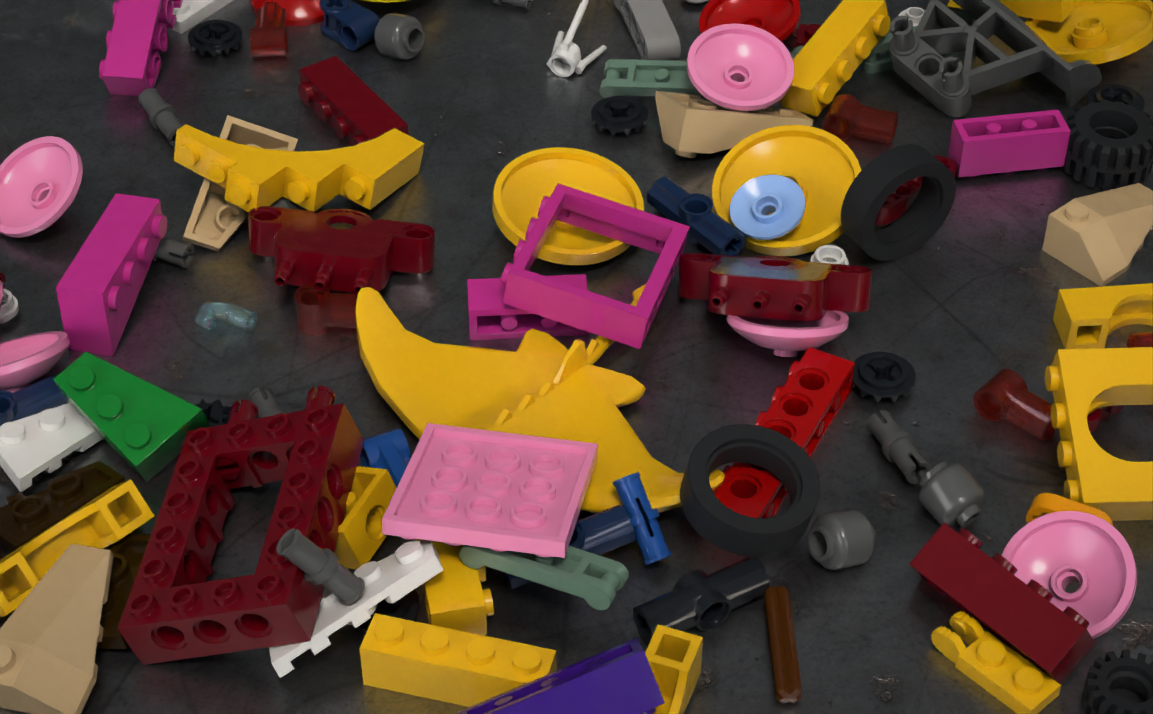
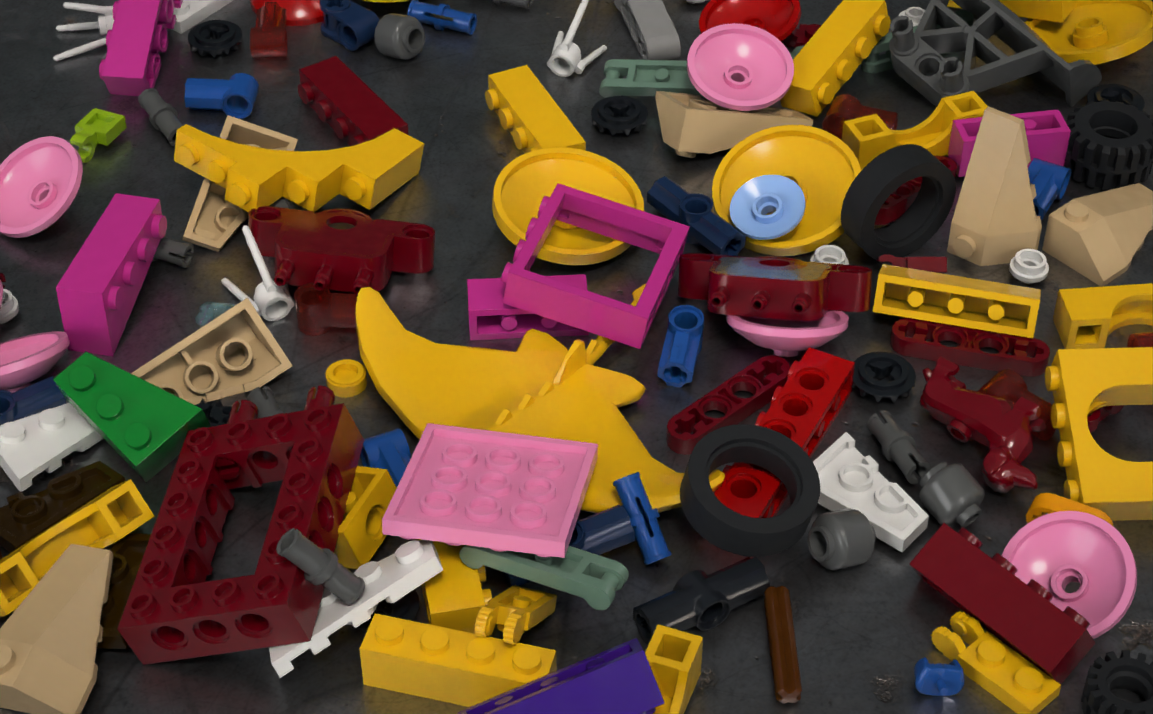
none -> white plant [53,2,114,62]
none -> lime plate [70,108,127,163]
none -> tan wedge [131,298,293,405]
none -> blue piece [184,73,259,119]
none -> white plant [221,225,295,321]
none -> yellow tile [325,359,367,398]
none -> blue pin [407,0,477,35]
none -> yellow hinge [474,585,557,644]
none -> yellow brick [485,65,586,153]
none -> blue piece [657,305,704,388]
none -> dark red beam [666,355,790,455]
none -> white wing [813,432,929,552]
none -> yellow arch [842,91,988,171]
none -> yellow brick [873,264,1041,338]
none -> dark red plate [877,254,947,280]
none -> dark red beam [890,318,1050,377]
none -> blue piece [914,657,965,696]
none -> dark red animal [919,356,1046,494]
none -> tan wedge [947,106,1042,266]
none -> white plate [1009,249,1049,284]
none -> blue piece [1028,158,1071,220]

